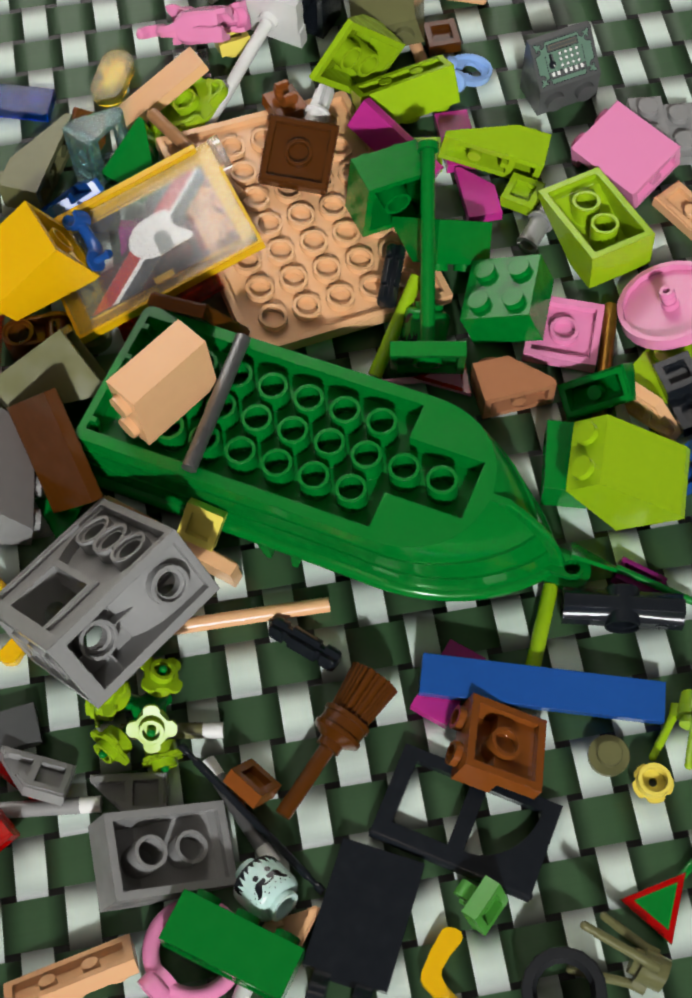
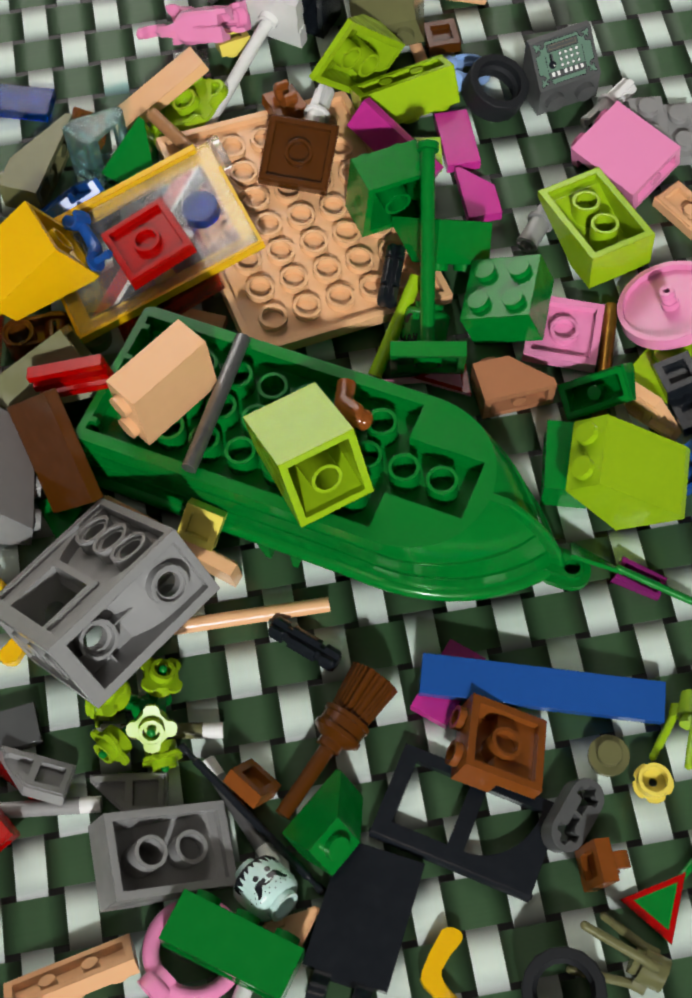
clear yellow tile [90,49,135,107] -> none
reddish brown tile [147,292,250,336] -> none
lime slope [438,125,551,180] -> none
bright green tile [453,875,509,936] -> none
lime plate [500,172,546,216] -> none
lime bar [525,583,558,667] -> none
black piece [560,583,686,634] -> none
none -> red tile [26,354,114,397]
none -> red plate [100,197,197,291]
none -> clear blue tile [182,191,221,229]
none -> lime slope [243,382,374,528]
none -> green slope [282,769,363,876]
none -> dark orange arm [334,378,373,431]
none -> black tyre [462,54,529,122]
none -> dark grey beam [541,778,604,853]
none -> dark orange tile [574,837,631,893]
none -> white axle [580,78,637,129]

